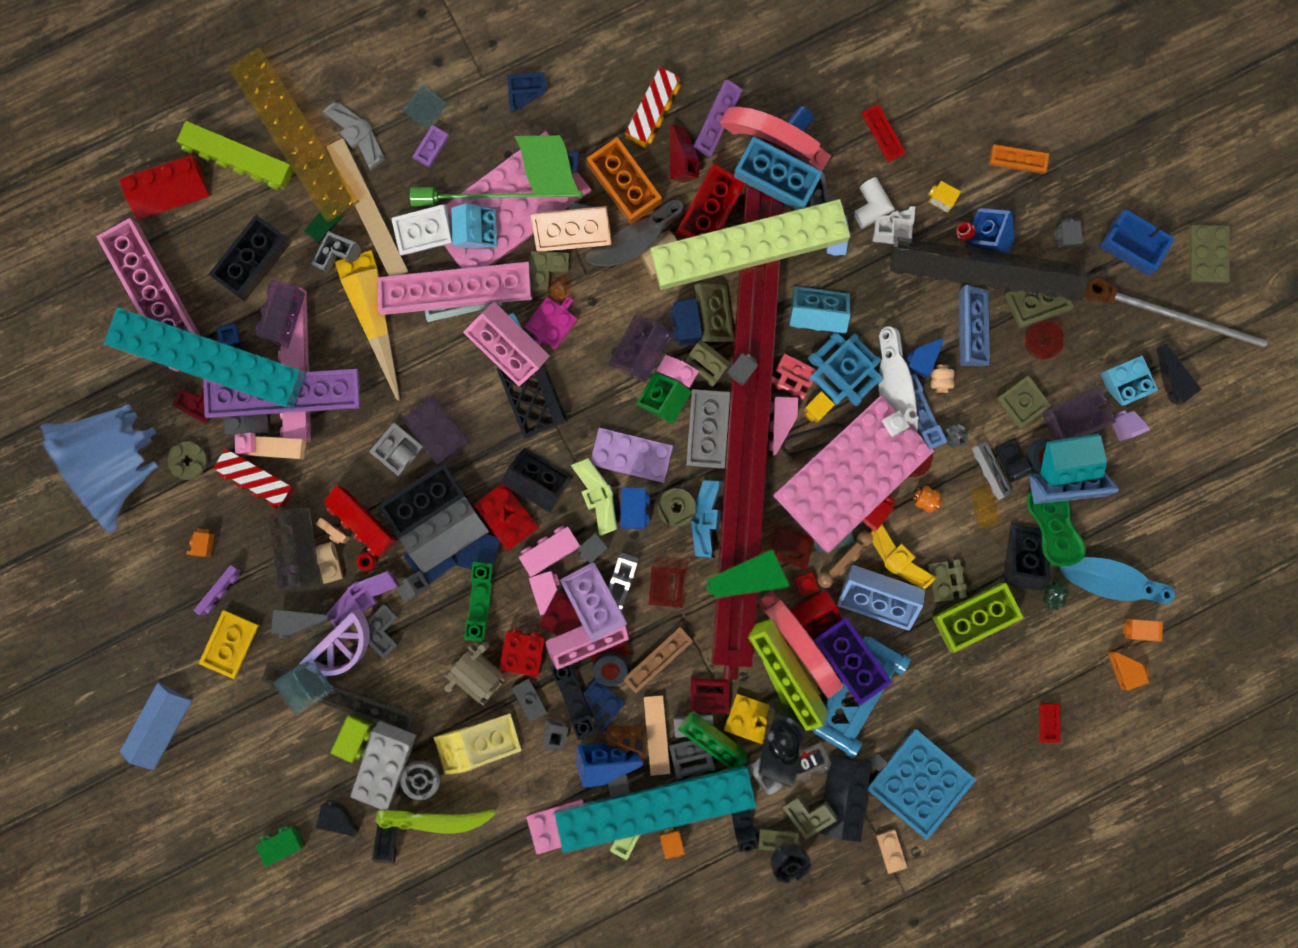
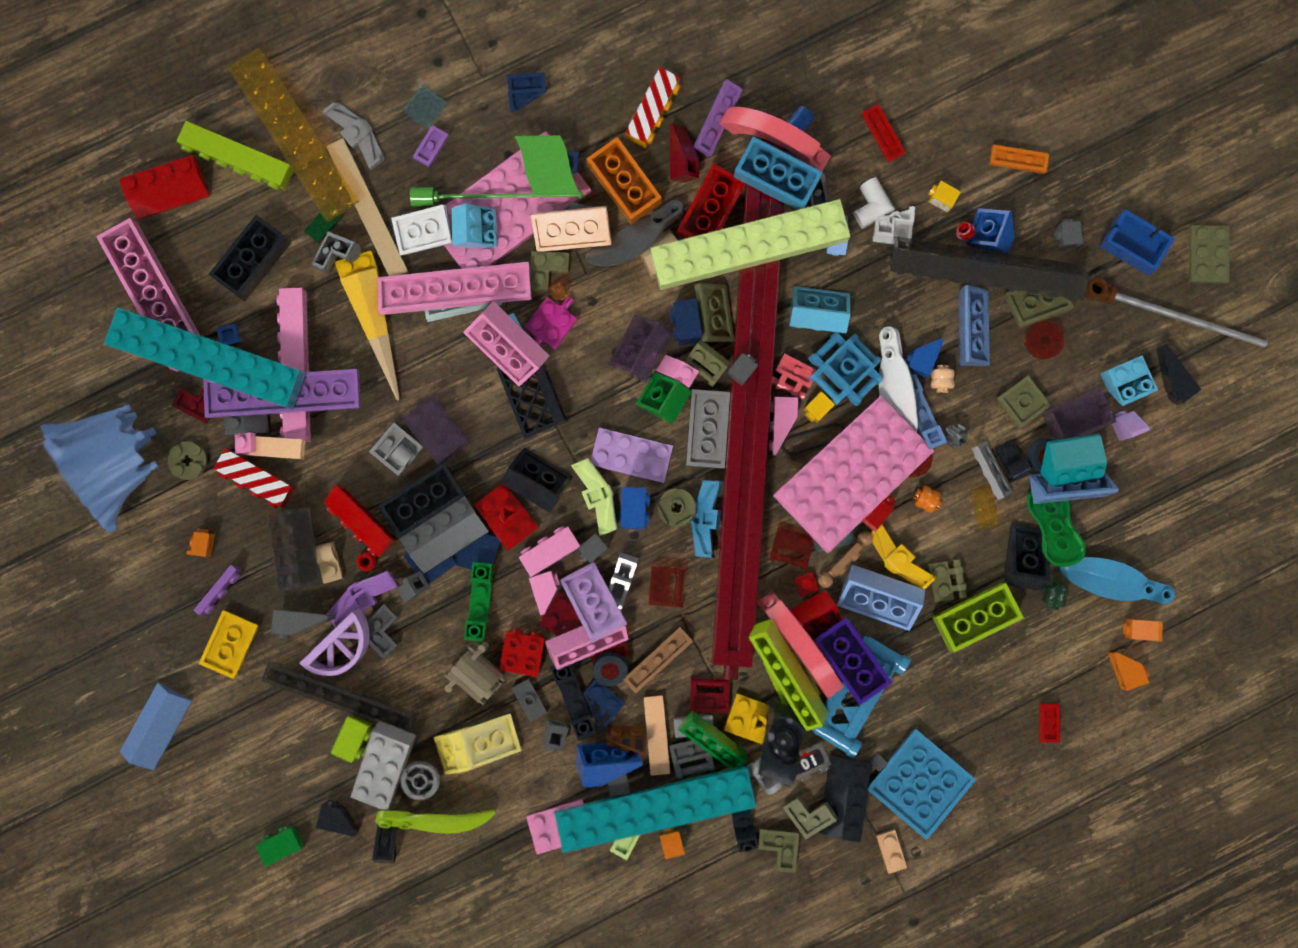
clear purple brick [255,280,305,348] -> none
clear light blue slope [273,658,334,716] -> none
light nougat plate [316,518,350,544] -> none
green slope [705,549,789,598] -> none
black cylinder [770,843,811,883] -> none
white plate [882,408,919,438] -> none

